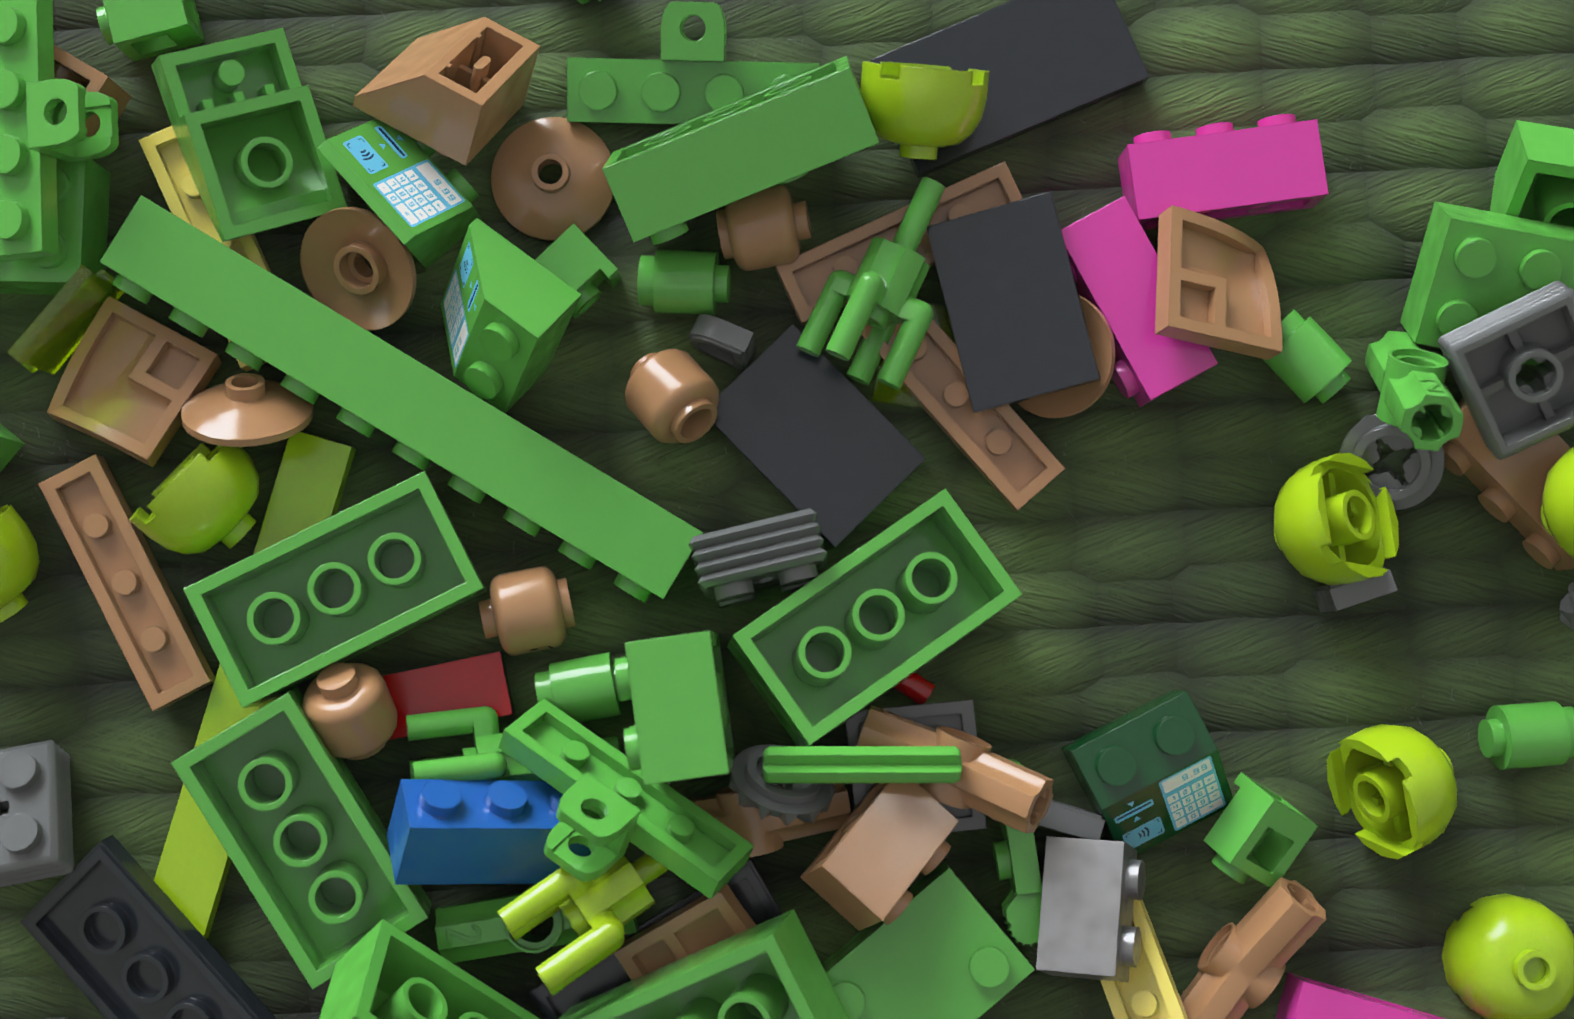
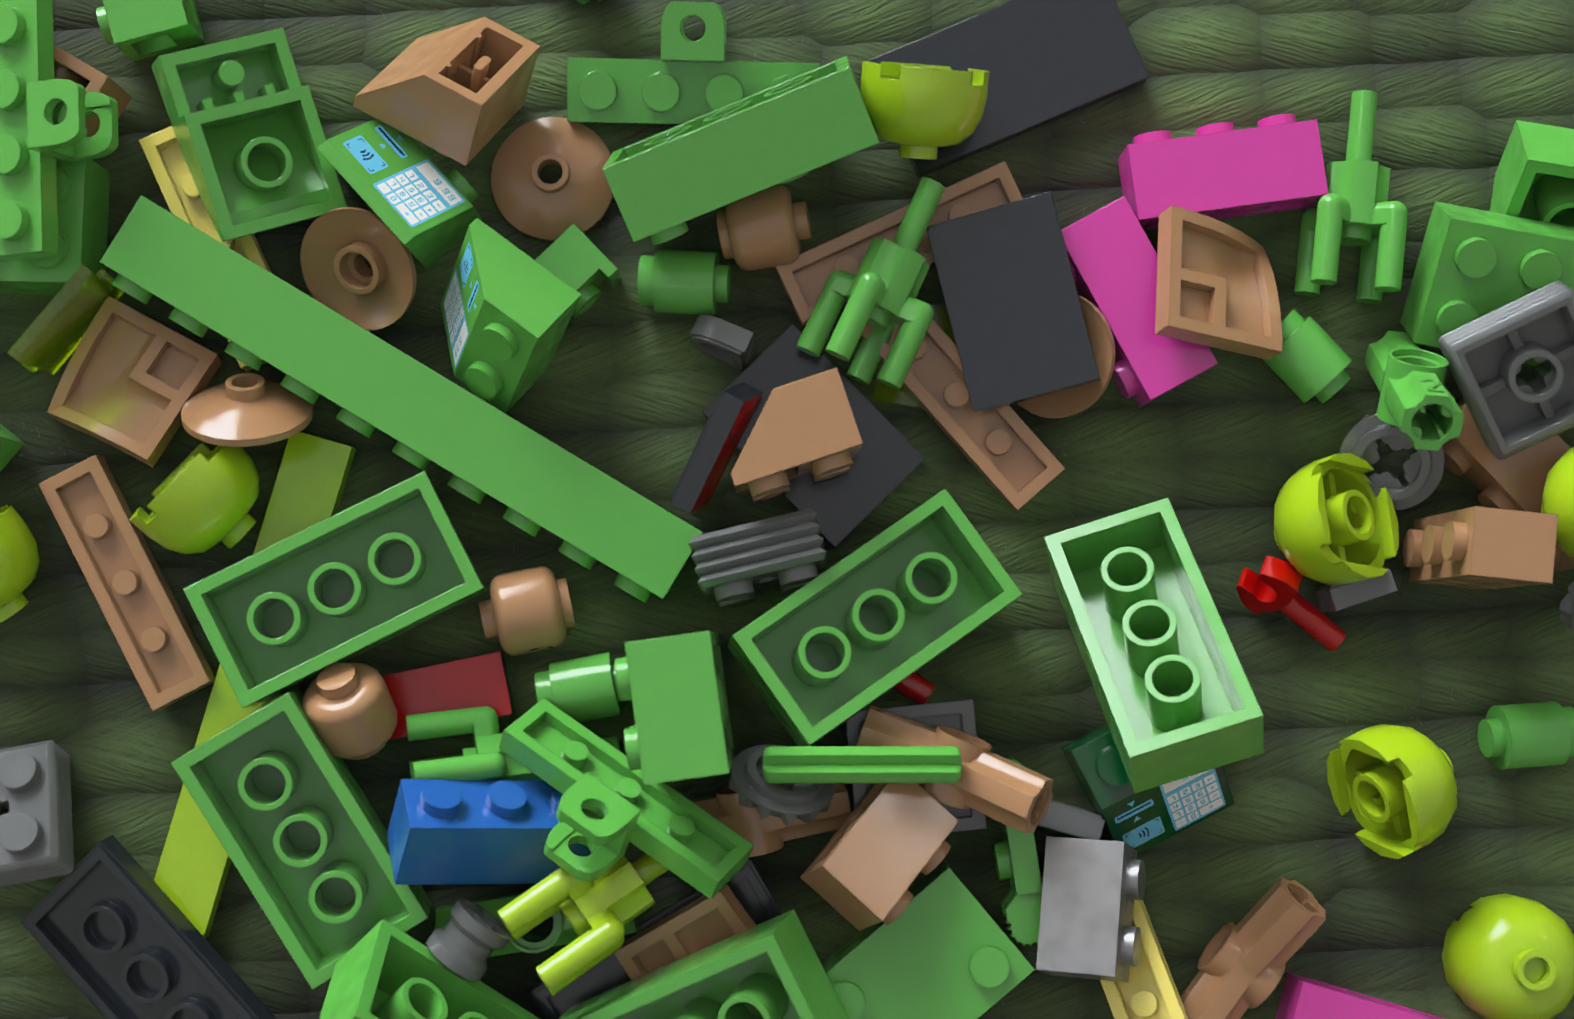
medium nougat head [625,349,719,444] -> none
bright green brick [1203,772,1318,888] -> none
none -> dark grey wheel [426,898,511,982]
none -> black tile [670,382,763,514]
none -> medium nougat slope [731,367,863,502]
none -> bright green brick [1044,498,1264,794]
none -> red bar [1236,556,1346,651]
none -> bright green plant [1294,90,1408,304]
none -> medium nougat brick [1402,506,1558,590]

